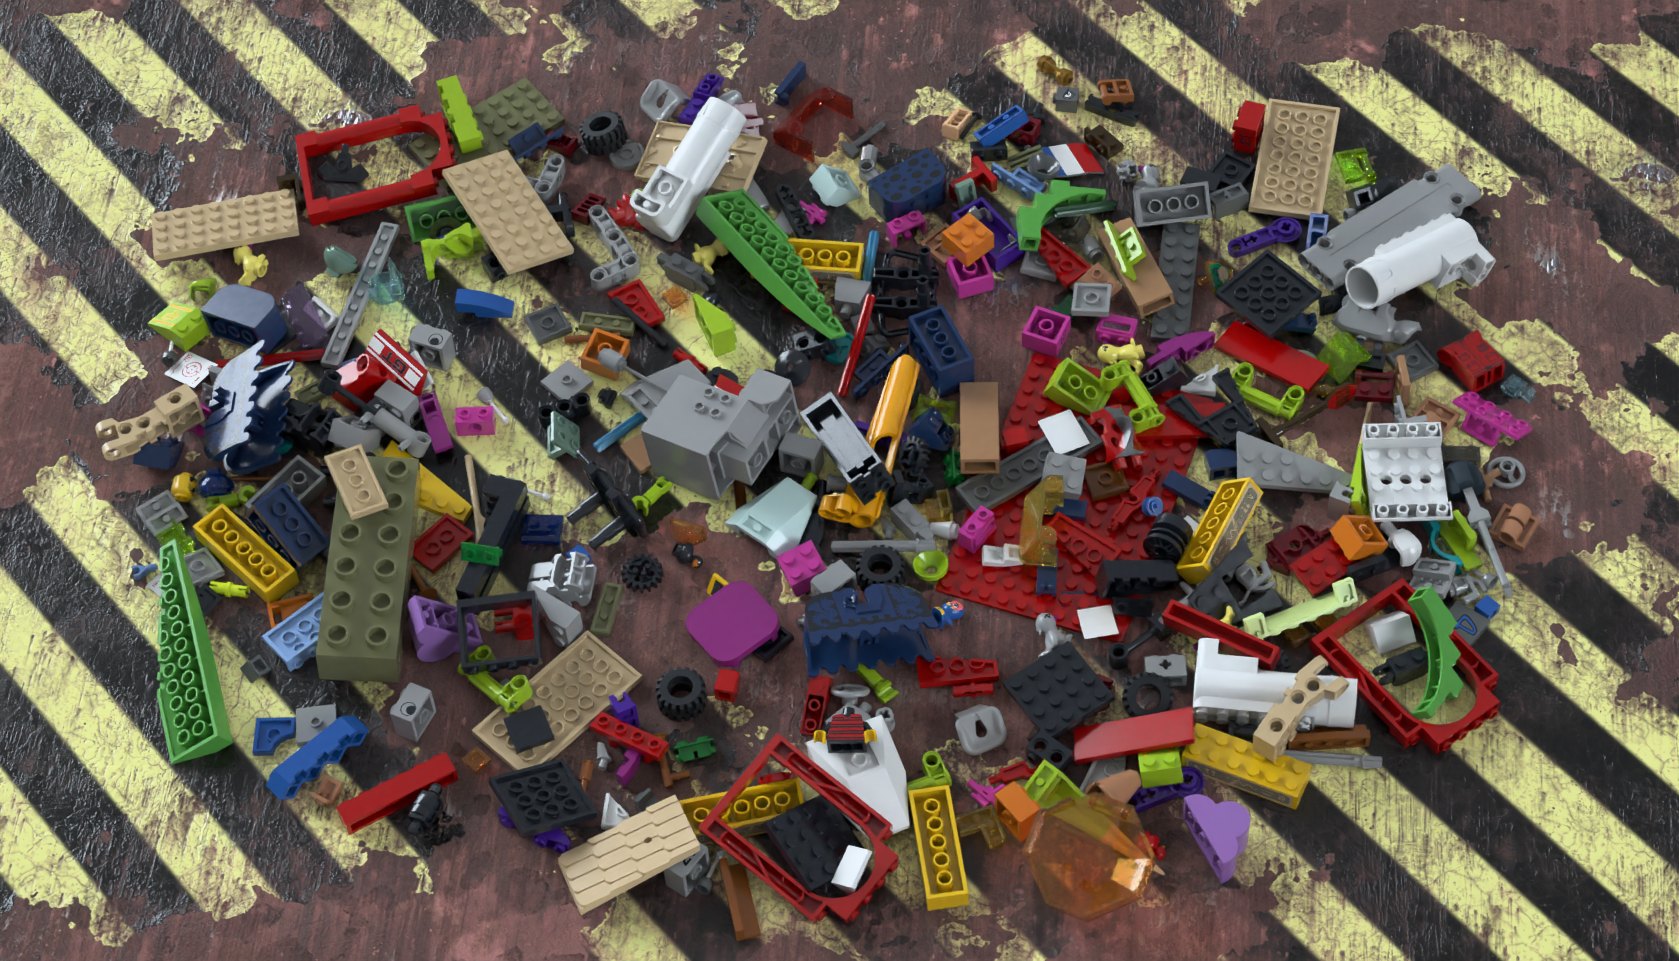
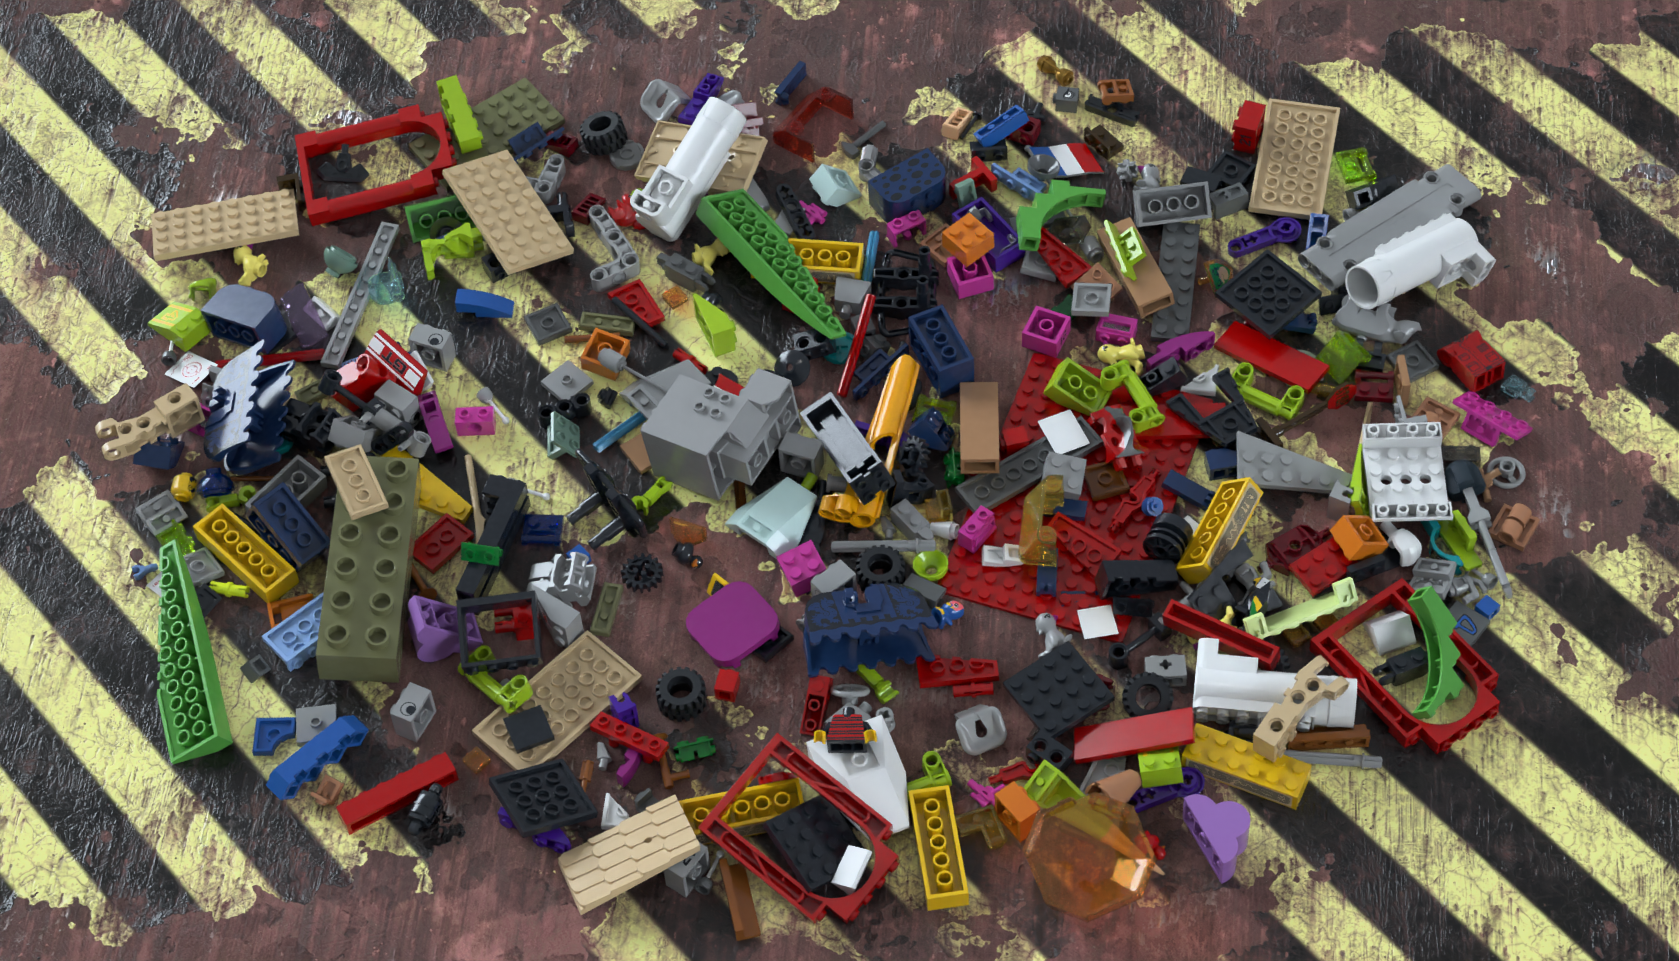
olive tile [1007,144,1044,172] -> none
dark green axle [1052,200,1117,218] -> none
none -> black beam [371,421,414,455]
none -> dark grey hinge [903,573,946,613]
none -> black animal [1234,577,1270,632]

